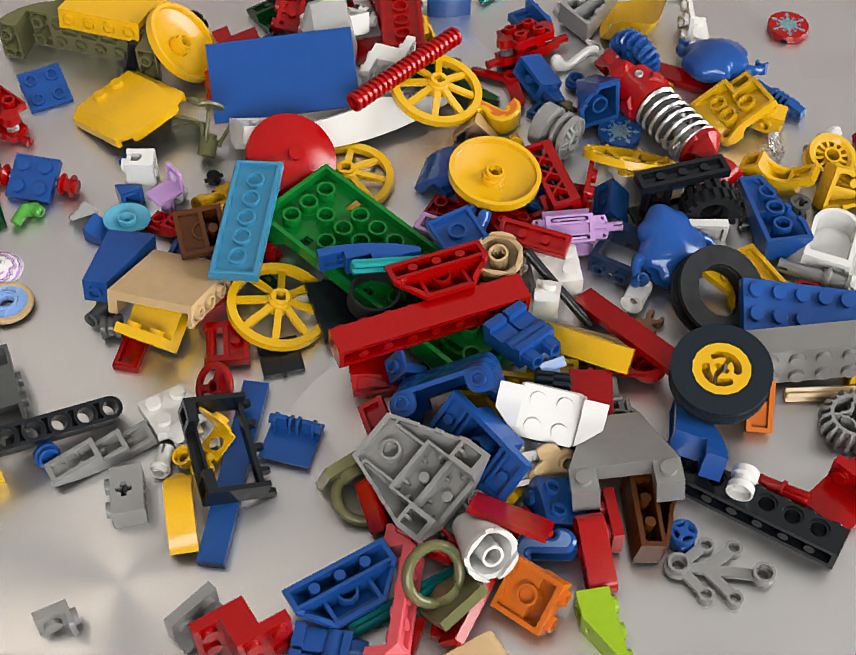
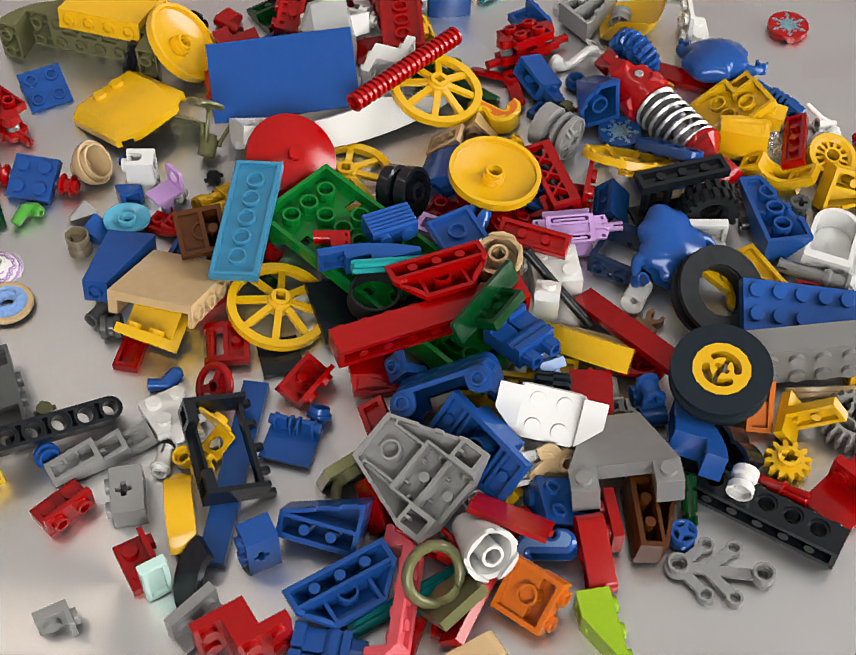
none -> red bracket [29,478,96,537]
none -> olive piece [33,401,57,416]
none -> dark tan wheel [65,226,93,259]
none -> tan piece [70,140,113,186]
none -> red bracket [112,526,157,597]
none -> light aqua tile [136,554,173,602]
none -> blue arm [147,366,184,391]
none -> black tile [173,534,214,608]
none -> red piece [213,8,244,35]
none -> blue brick [233,512,282,576]
none -> red bracket [275,352,335,409]
none -> blue wedge [276,497,374,556]
none -> blue plate [306,404,332,424]
none -> red piece [313,230,351,247]
none -> blue brick [361,201,418,243]
none -> black wheel [375,164,431,218]
none -> tan slope [426,123,465,156]
none -> dark green bracket [450,260,525,344]
none -> light grey wheel [609,5,632,32]
none -> blue piece [628,373,668,427]
none -> blue plate [635,137,704,161]
none -> dark green axle [681,473,698,527]
none -> black brick [714,423,765,471]
none -> yellow slope [718,115,770,161]
none -> yellow gear [762,439,812,485]
none -> yellow bracket [773,390,848,446]
none -> red tile [781,112,809,171]
none -> white plant [805,102,837,144]

